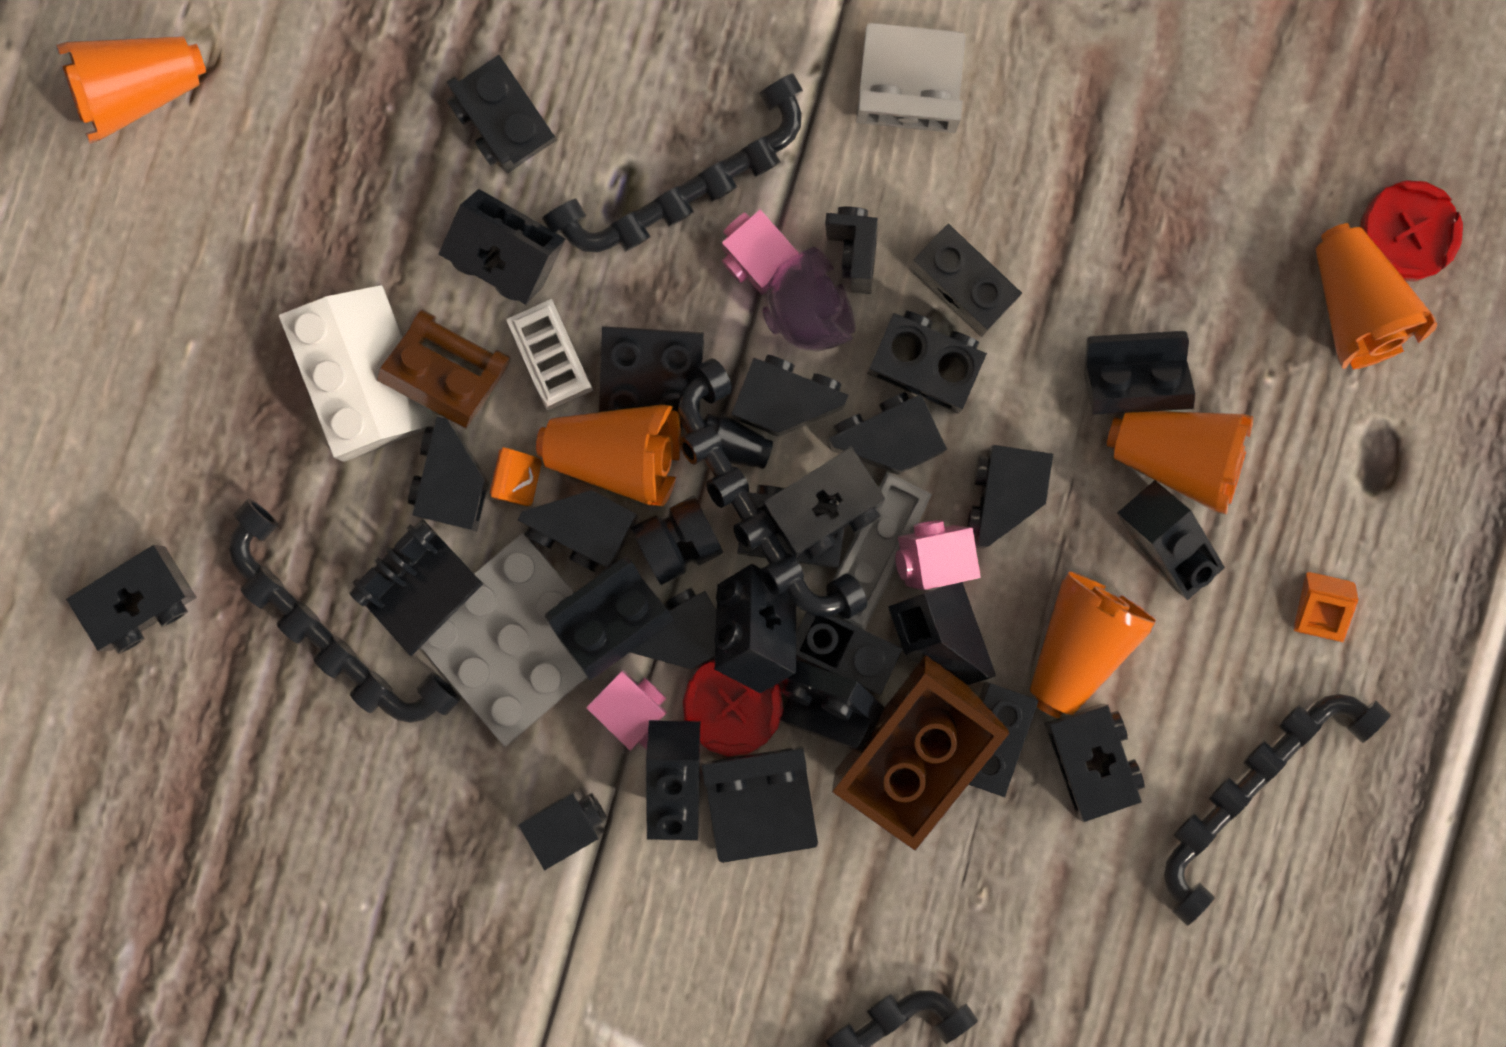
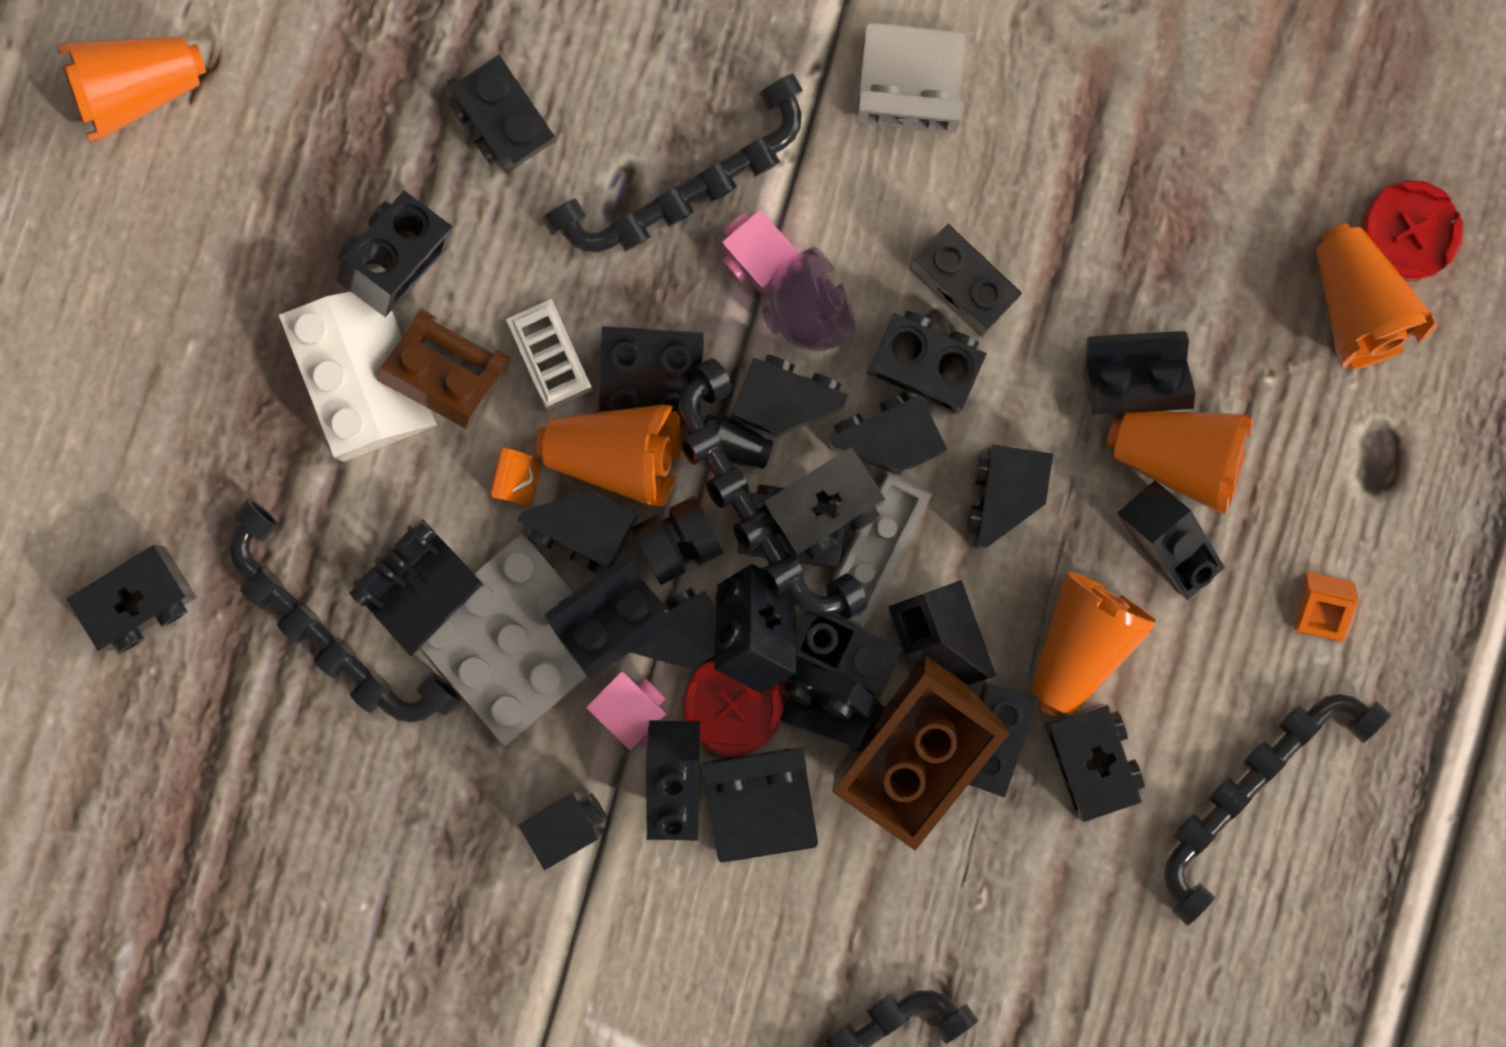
black slope [408,416,489,532] -> none
black brick [438,189,566,305] -> none
black bracket [825,206,878,294] -> none
bright pink brick [895,520,981,590] -> none
none -> black brick [337,190,453,318]

